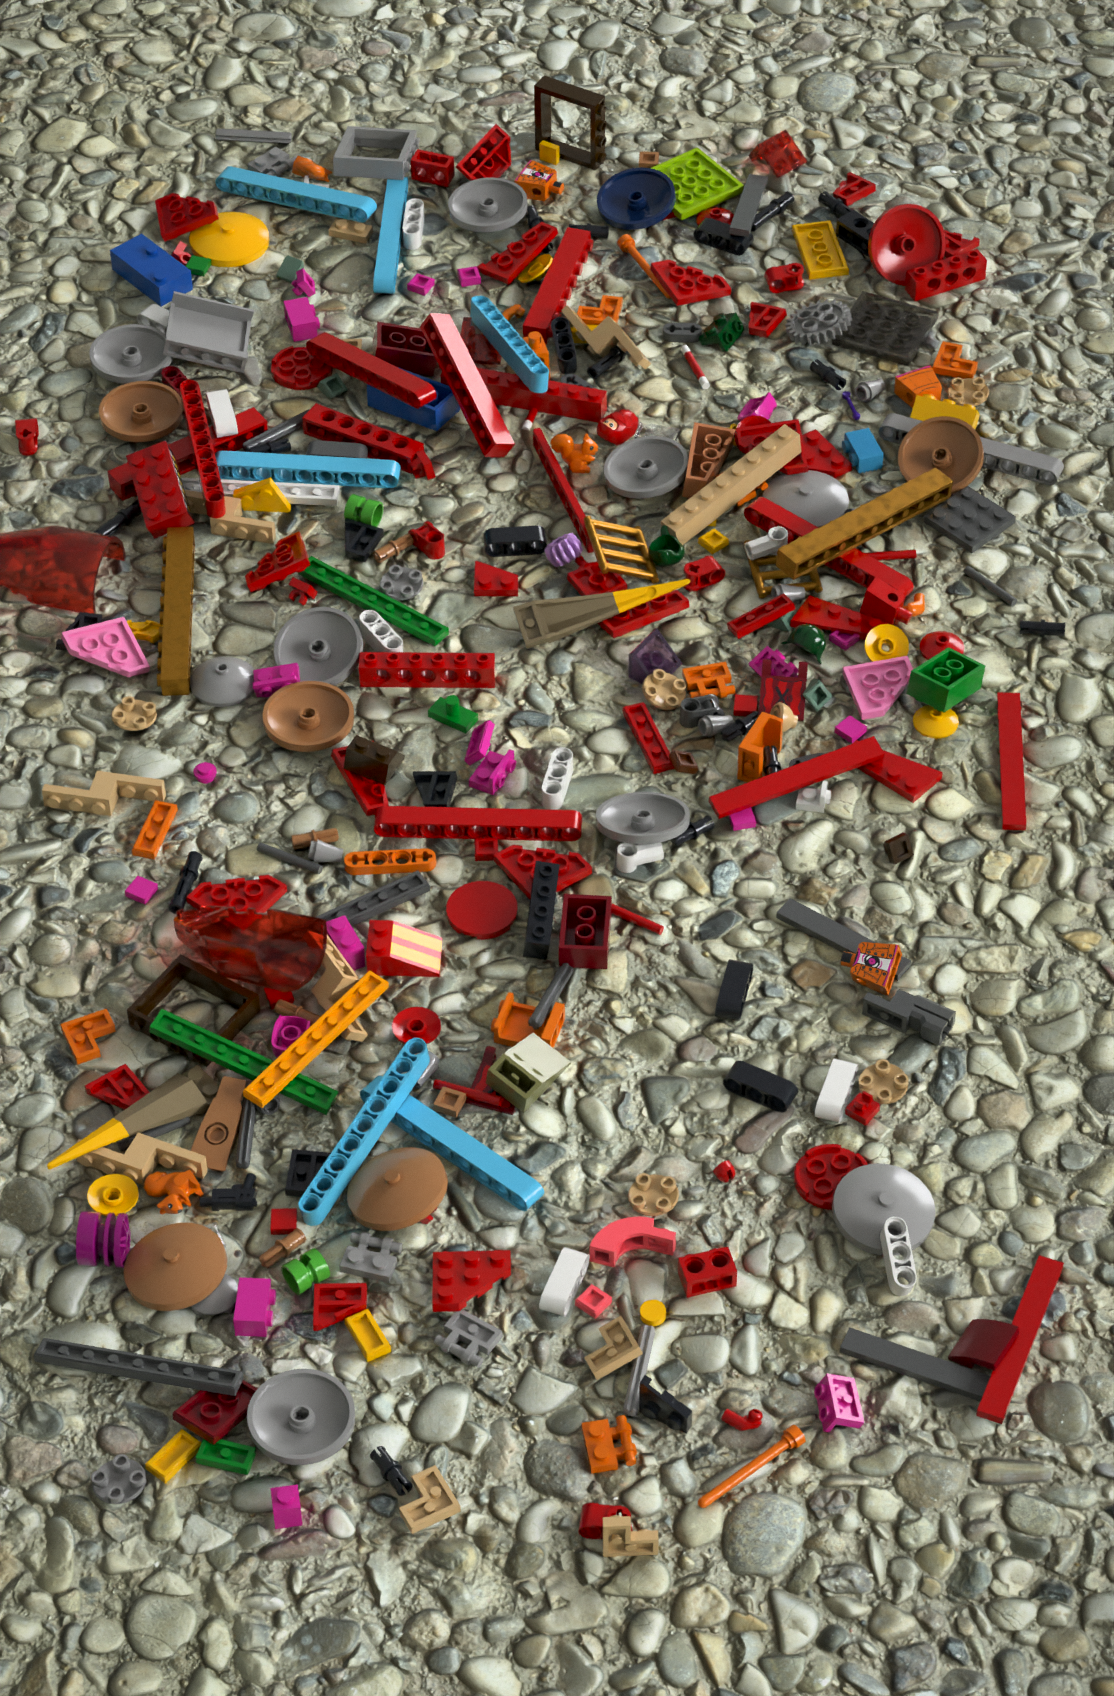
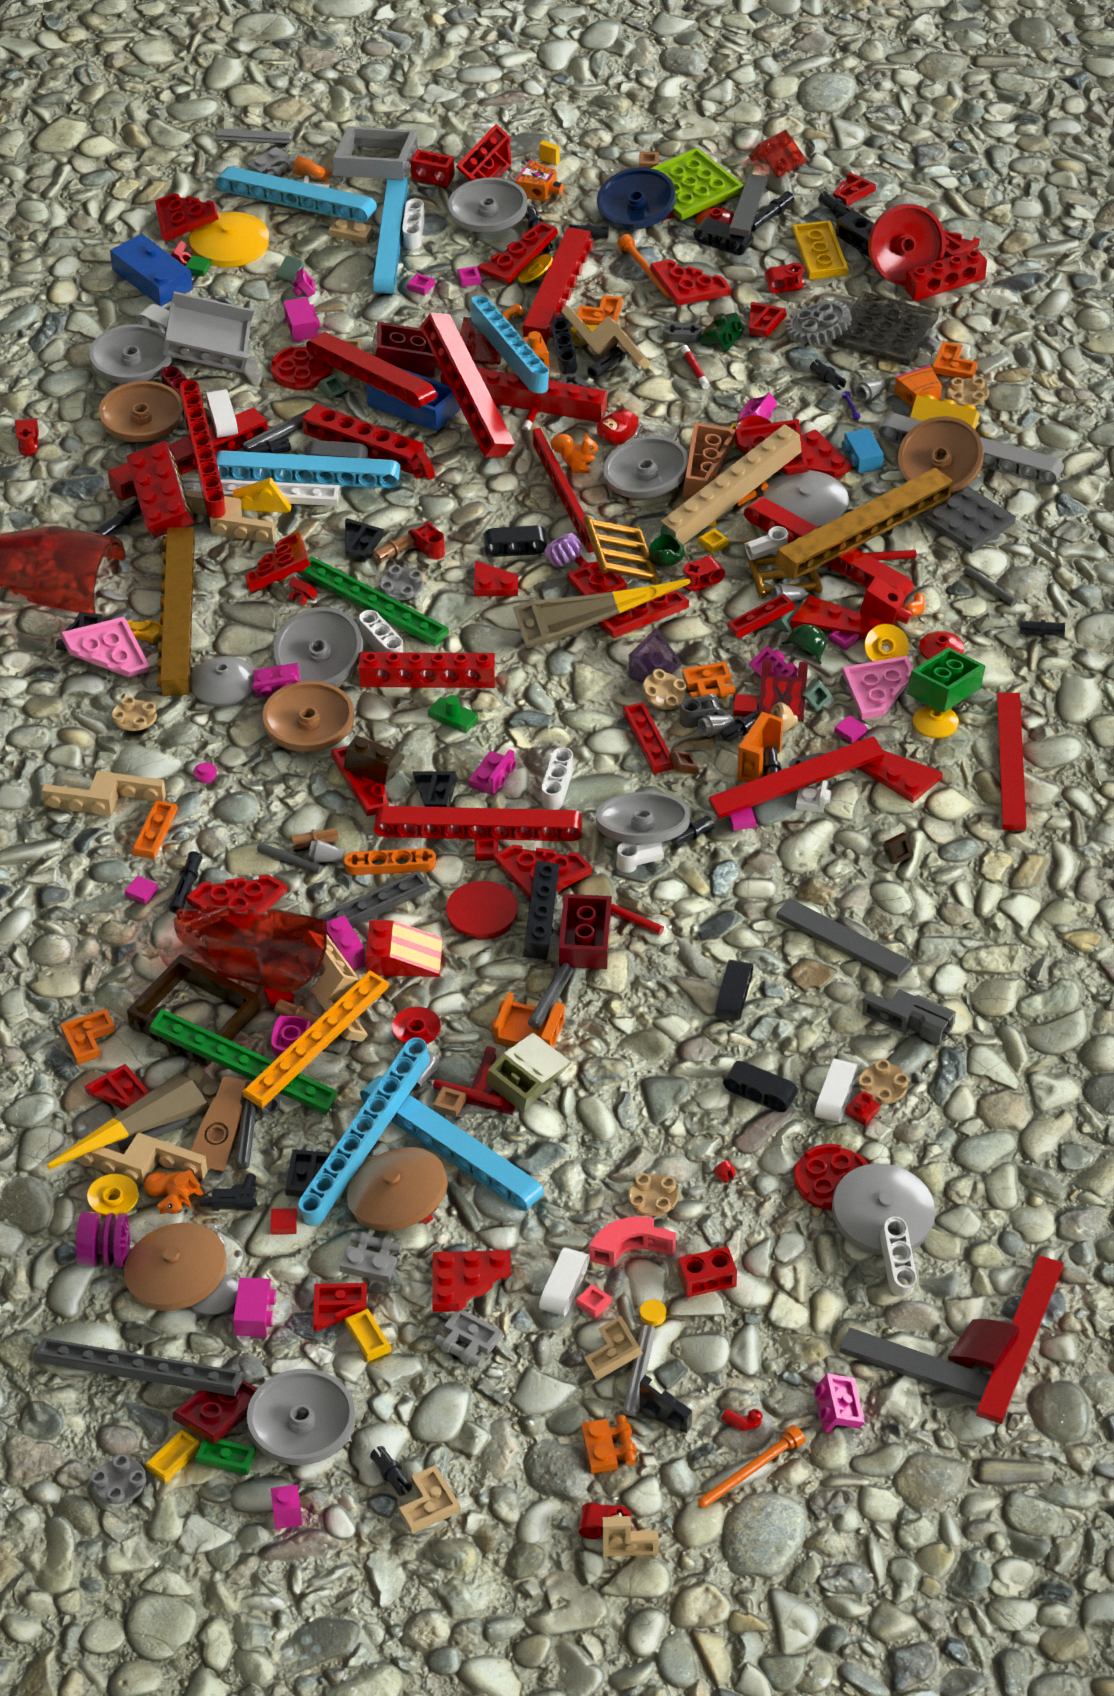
medium nougat axle [259,1228,306,1268] -> none
bright green wheel [281,1248,330,1295] -> none
bright green wheel [344,494,383,527] -> none
dark pink plate [464,720,495,765] -> none
dark brown window [534,76,607,170] -> none
orange torso [841,942,902,996] -> none

